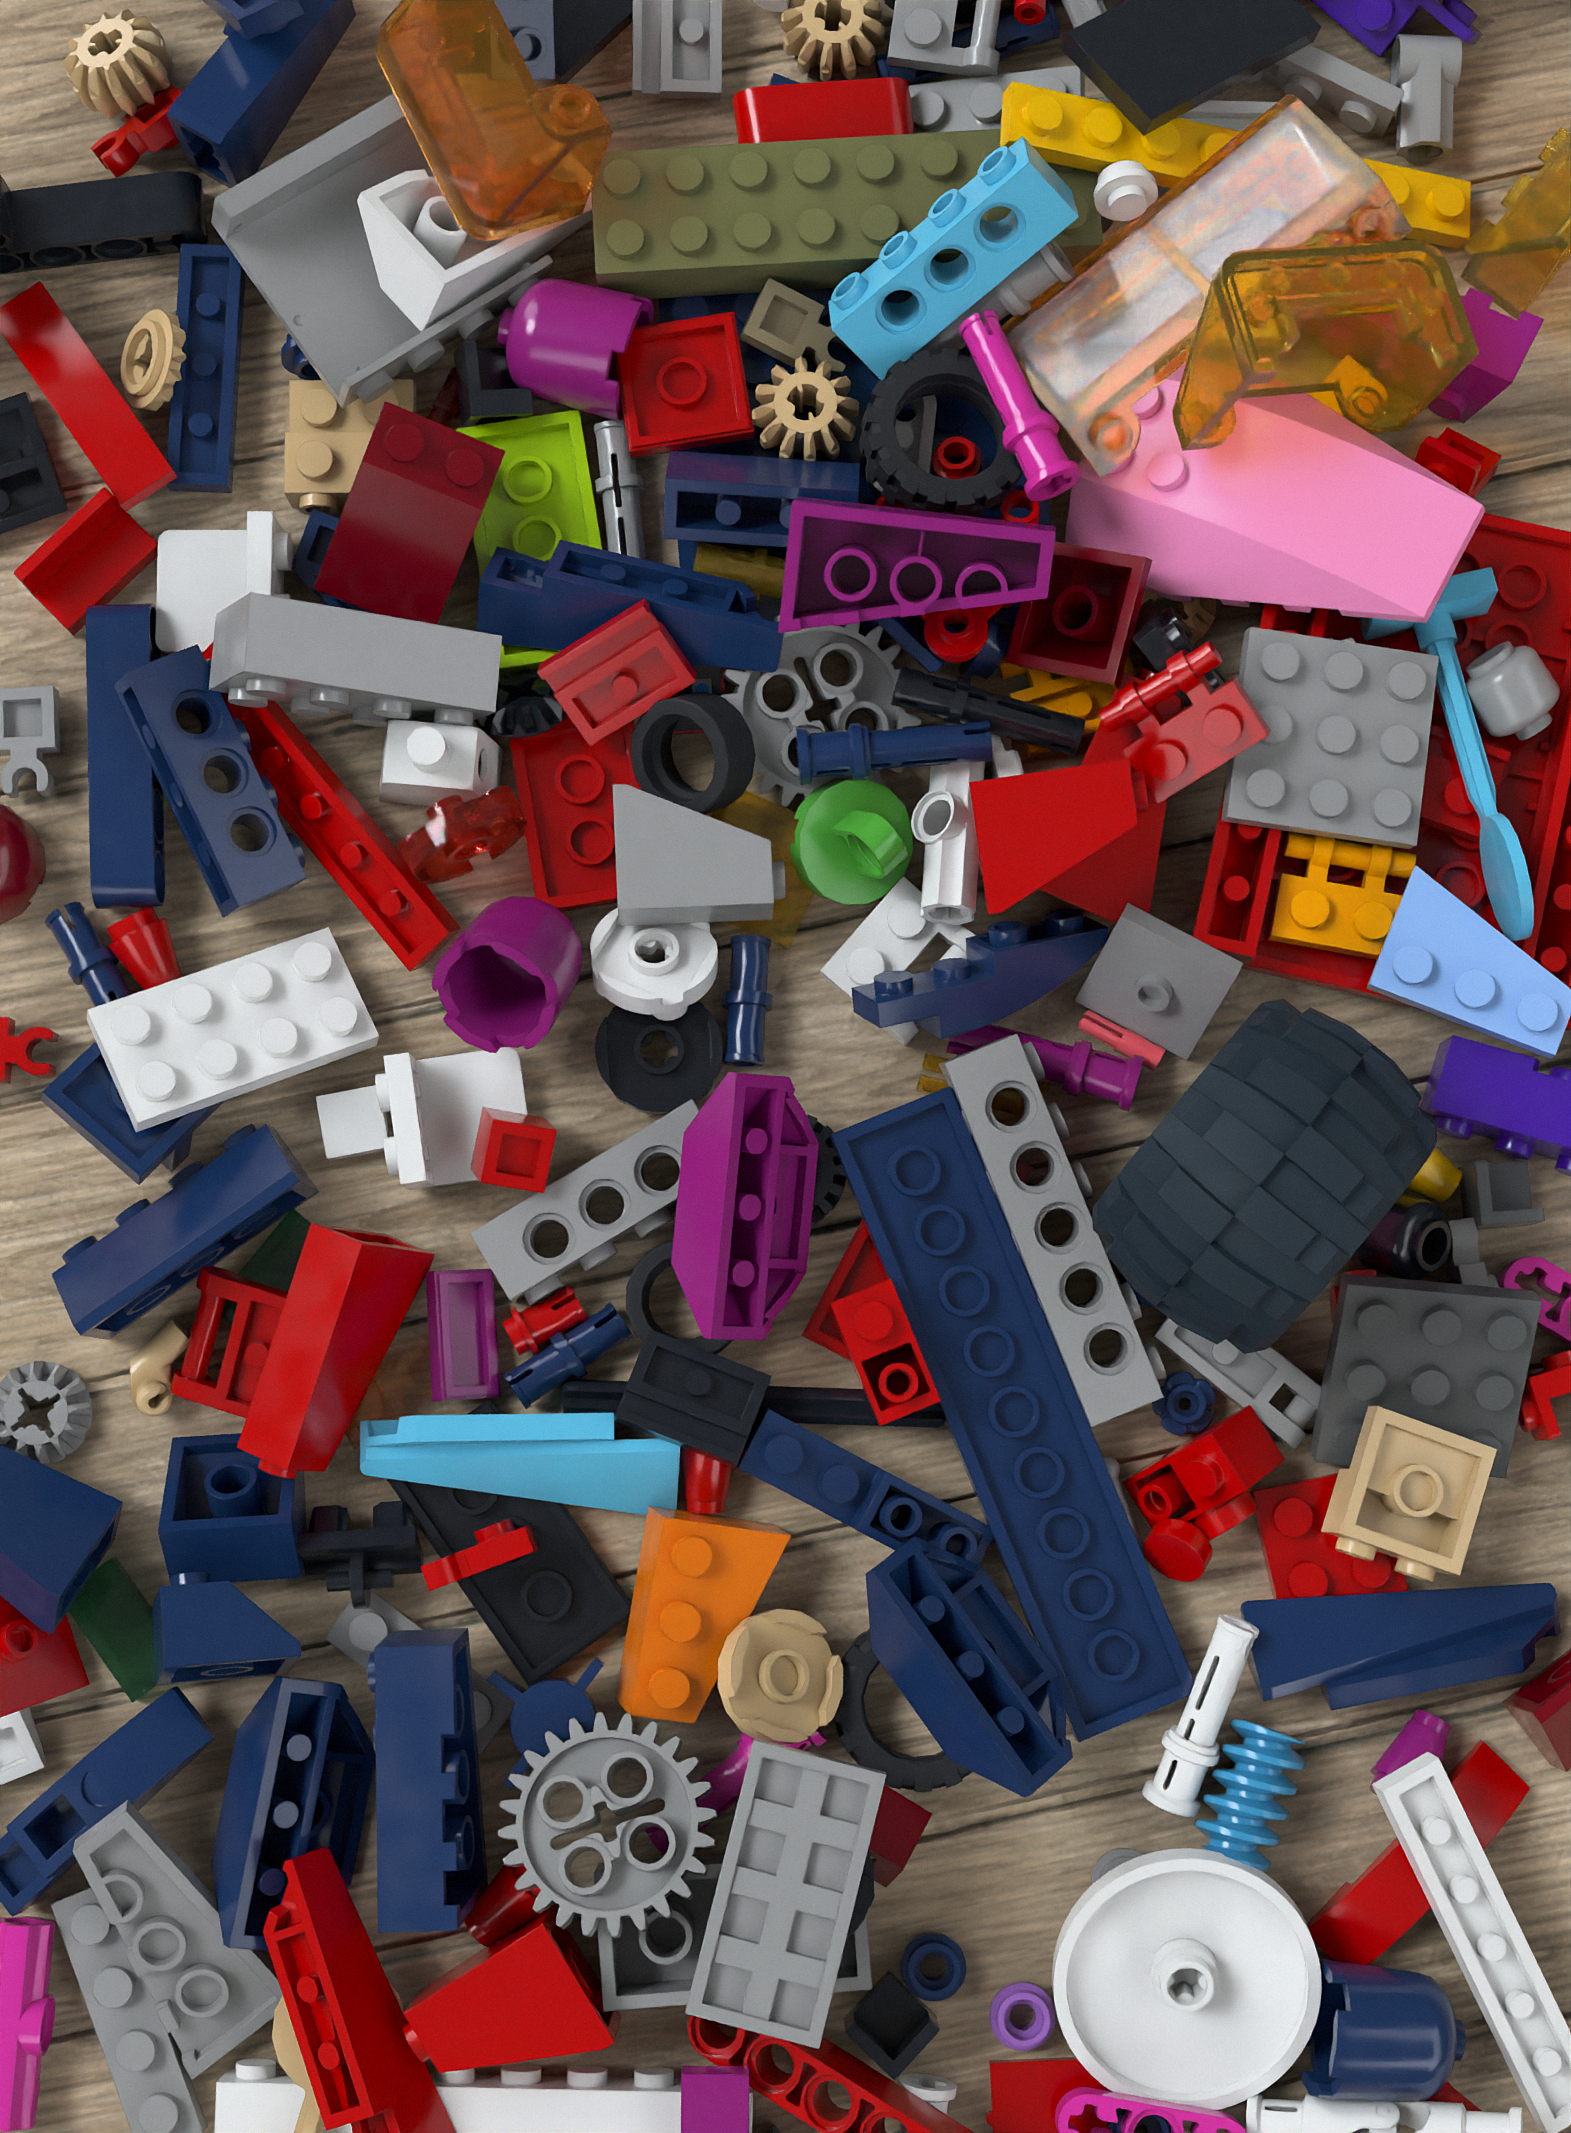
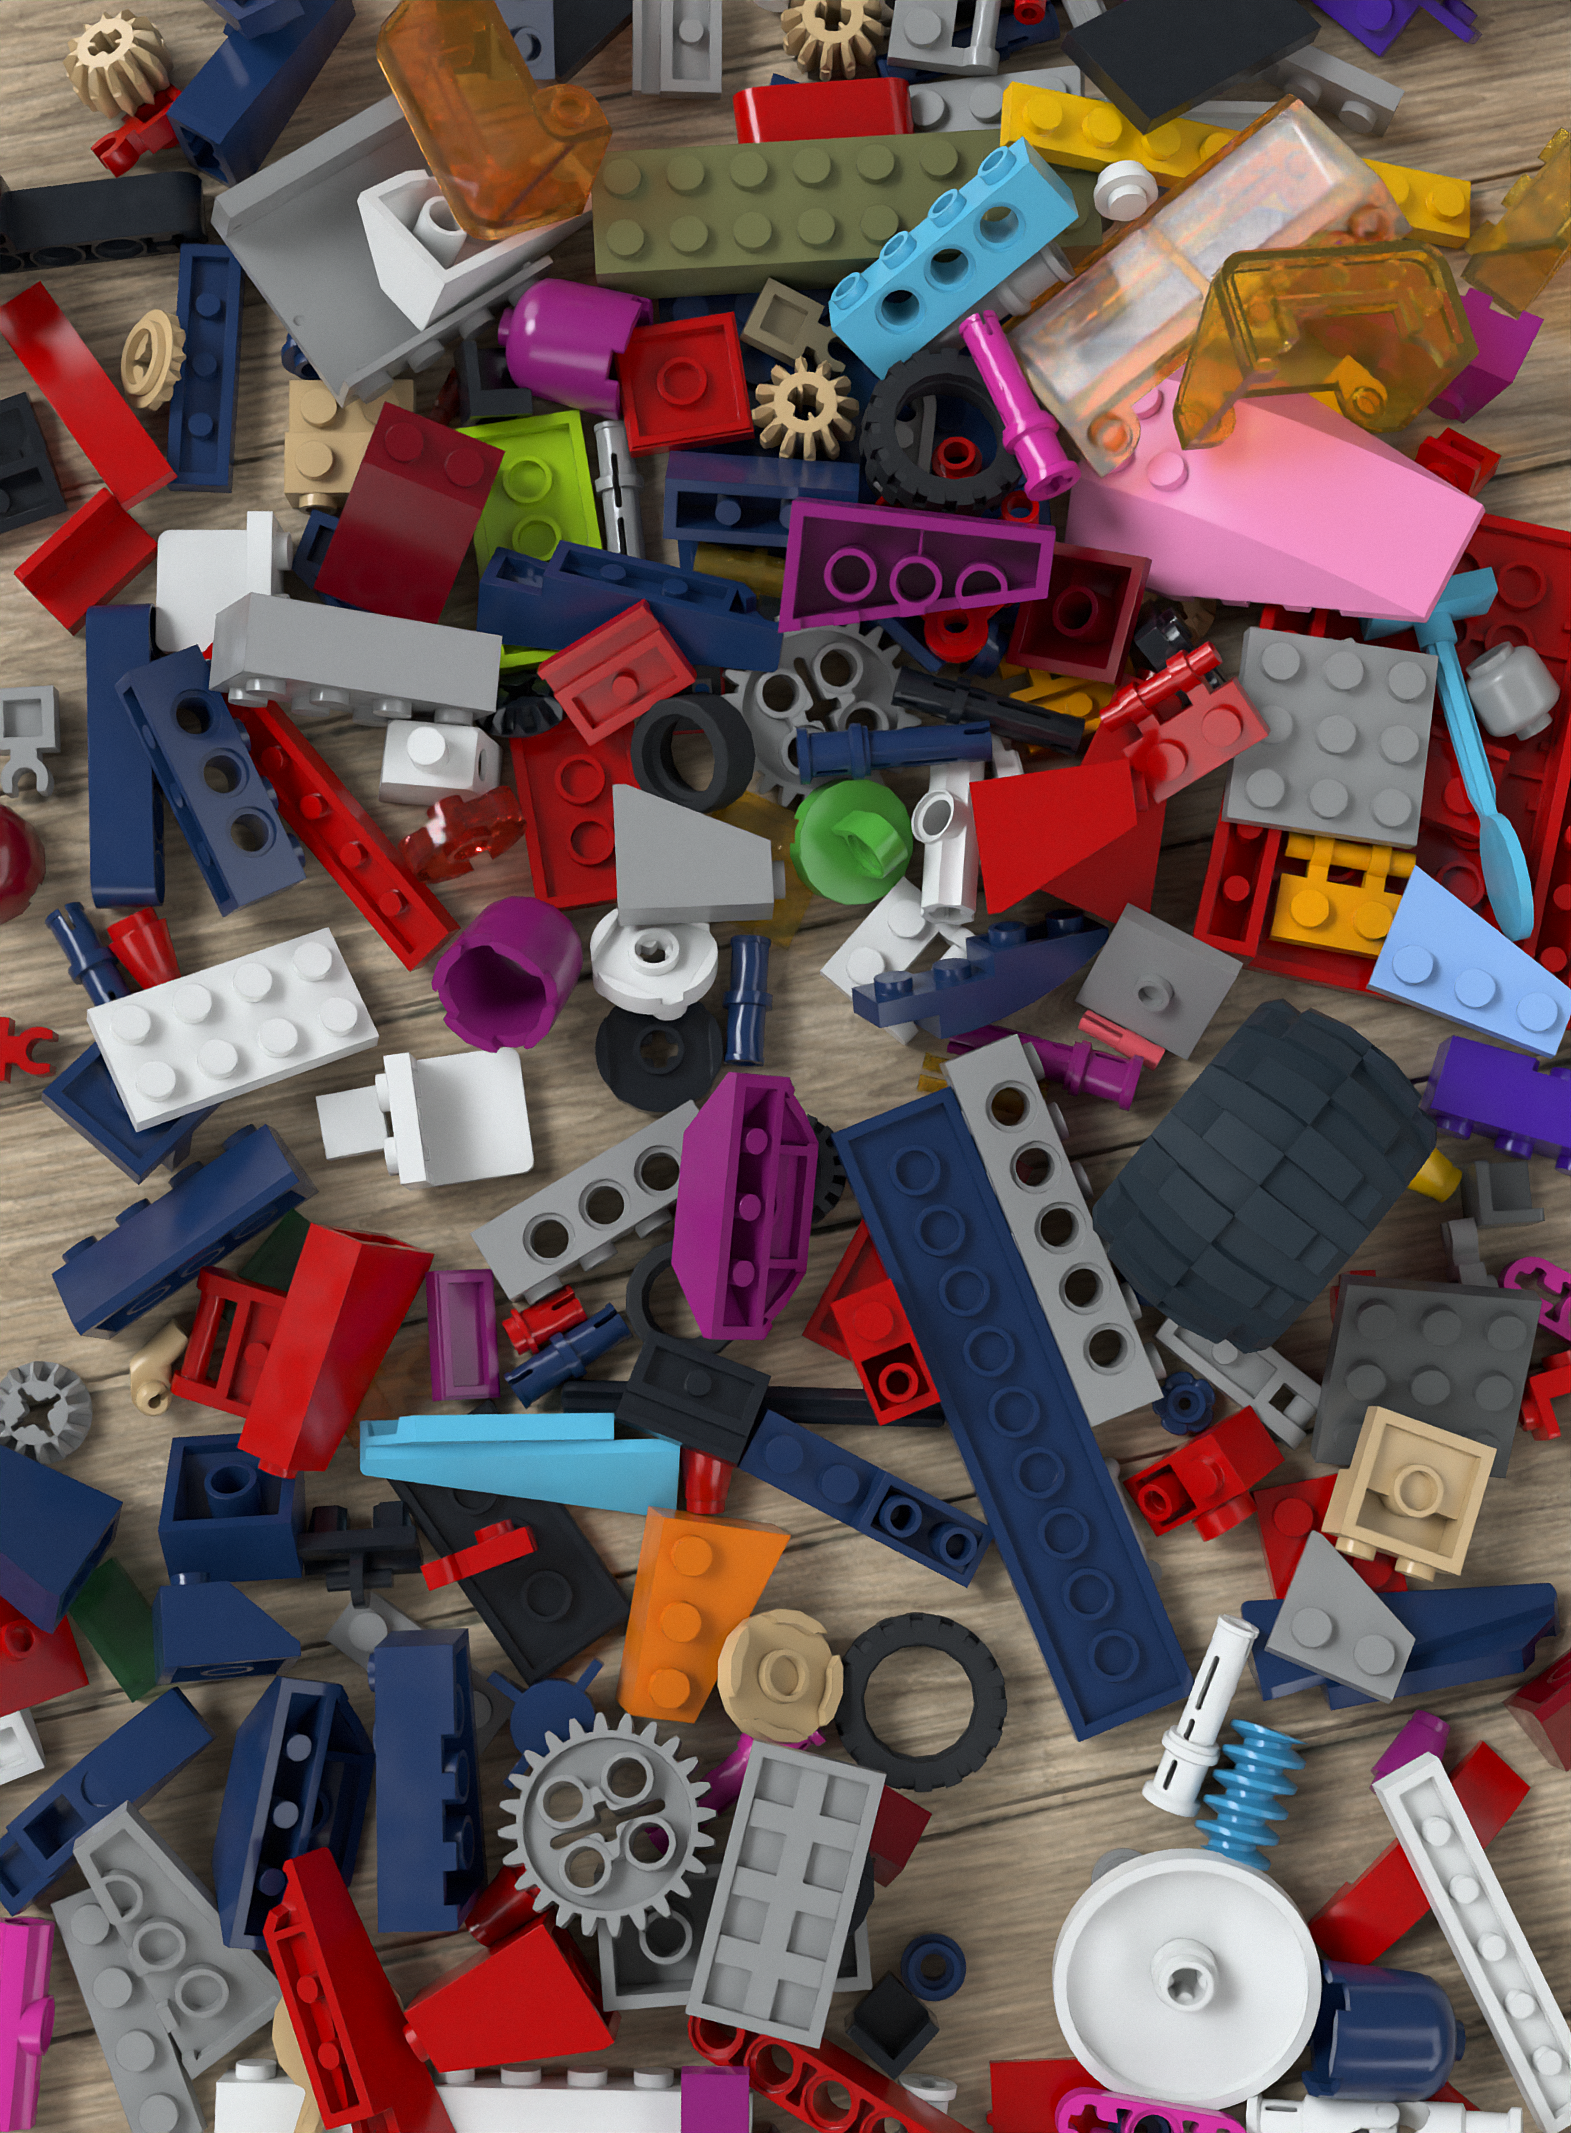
red panel [471,1107,557,1193] -> none
dark blue wedge [865,1537,1073,1798] -> none
medium lavender plate [989,1981,1056,2051] -> none
red tile [1143,1519,1213,1582] -> none
black head [1355,1193,1452,1280] -> none
light grey piece [1390,34,1462,163] -> none
none -> light grey wing [1264,1530,1415,1704]

